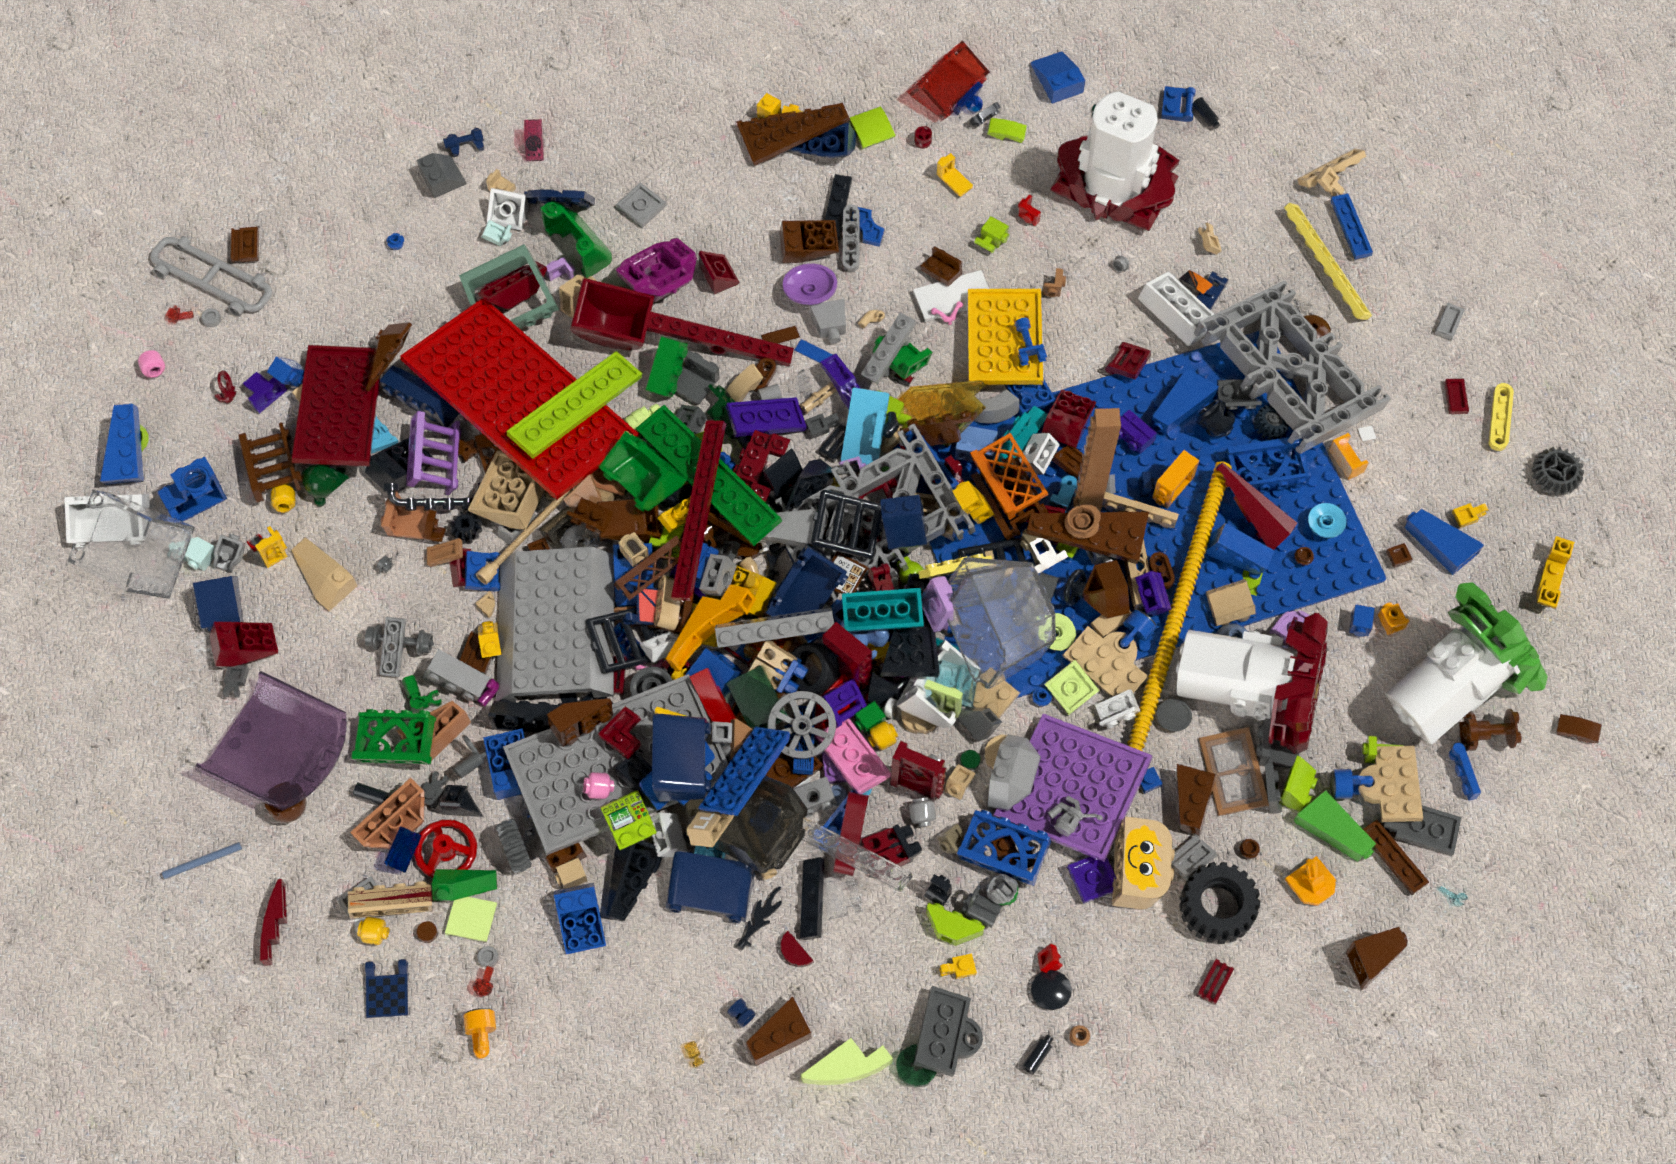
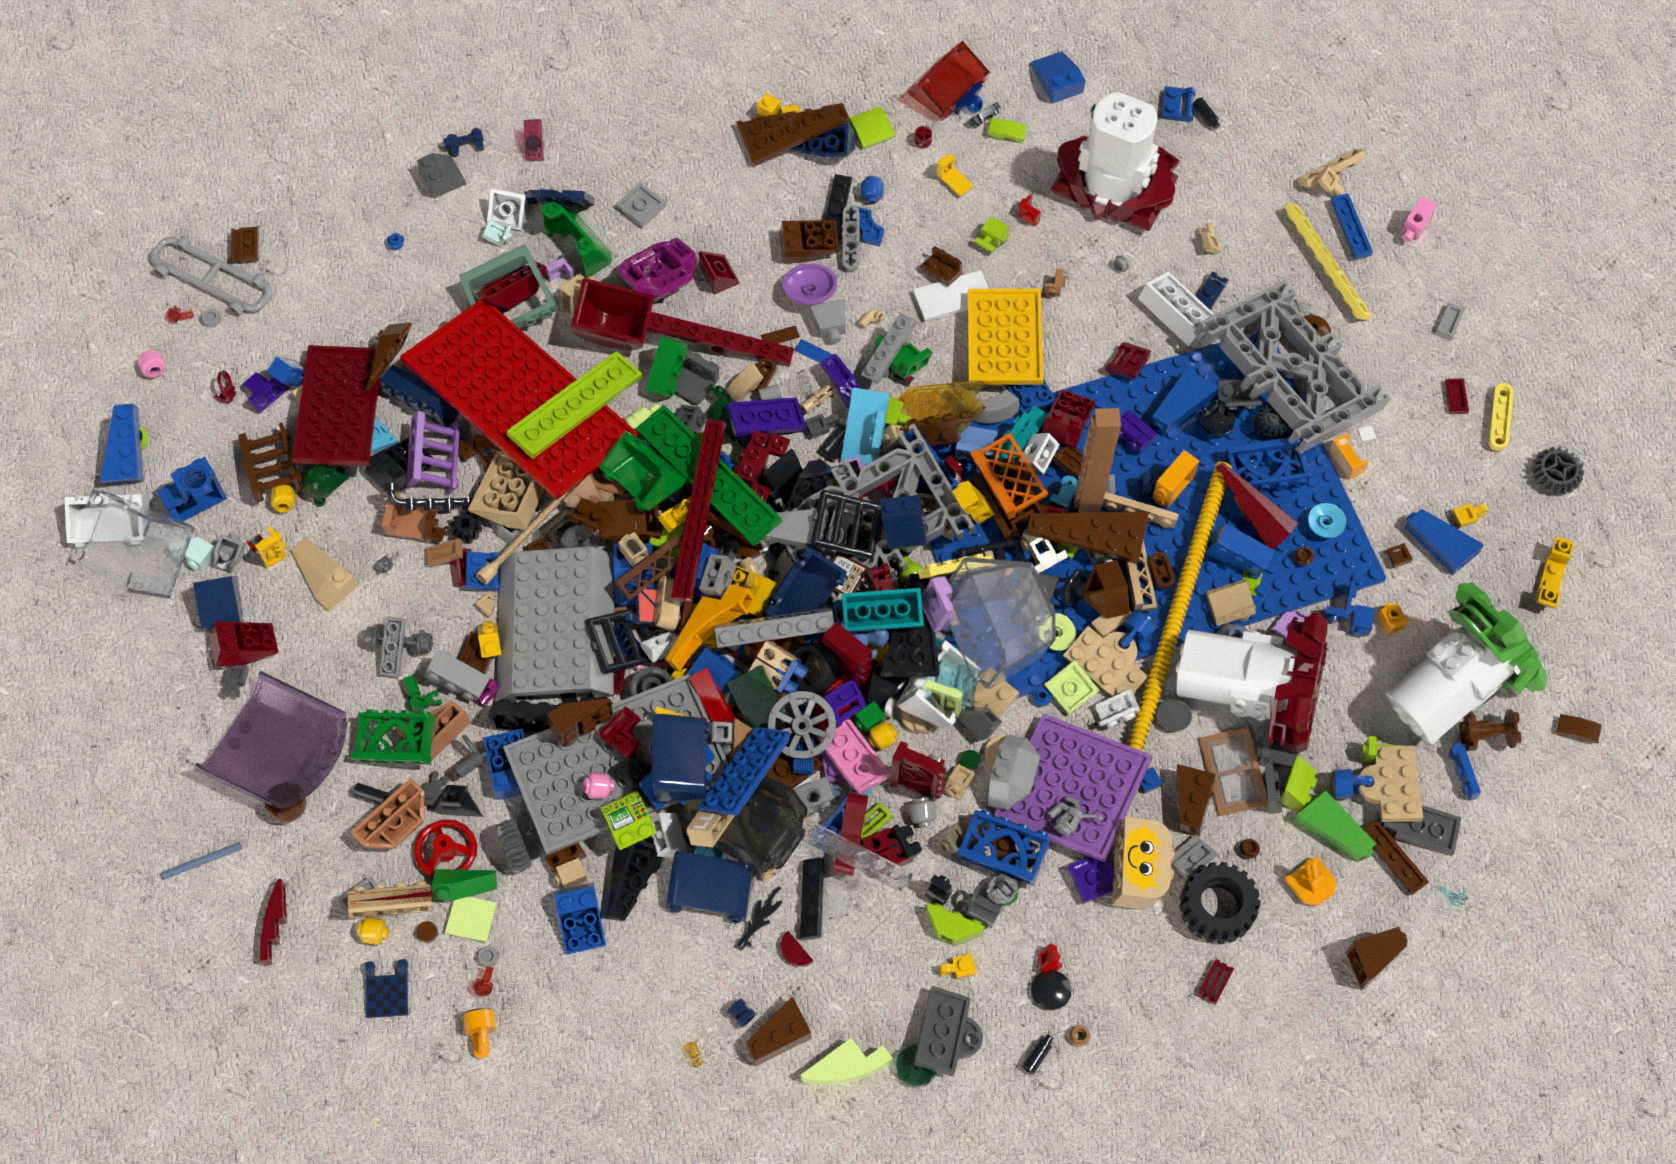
clear blue bracket [384,826,422,873] -> none
tan bracket [486,169,516,192] -> none
black arm [883,411,899,439] -> none
bright pink piece [931,301,963,325] -> none
blue bar [1015,318,1047,366] -> none
medium nougat piece [1064,505,1101,538] -> none
dark purple brick [1135,571,1171,616] -> none
sticker [1179,270,1213,294] -> none
none -> blue head [861,176,884,204]
none -> lime tile [861,802,893,839]
none -> blue bracket [1323,580,1357,622]
none -> bright pink torso [1401,197,1437,242]

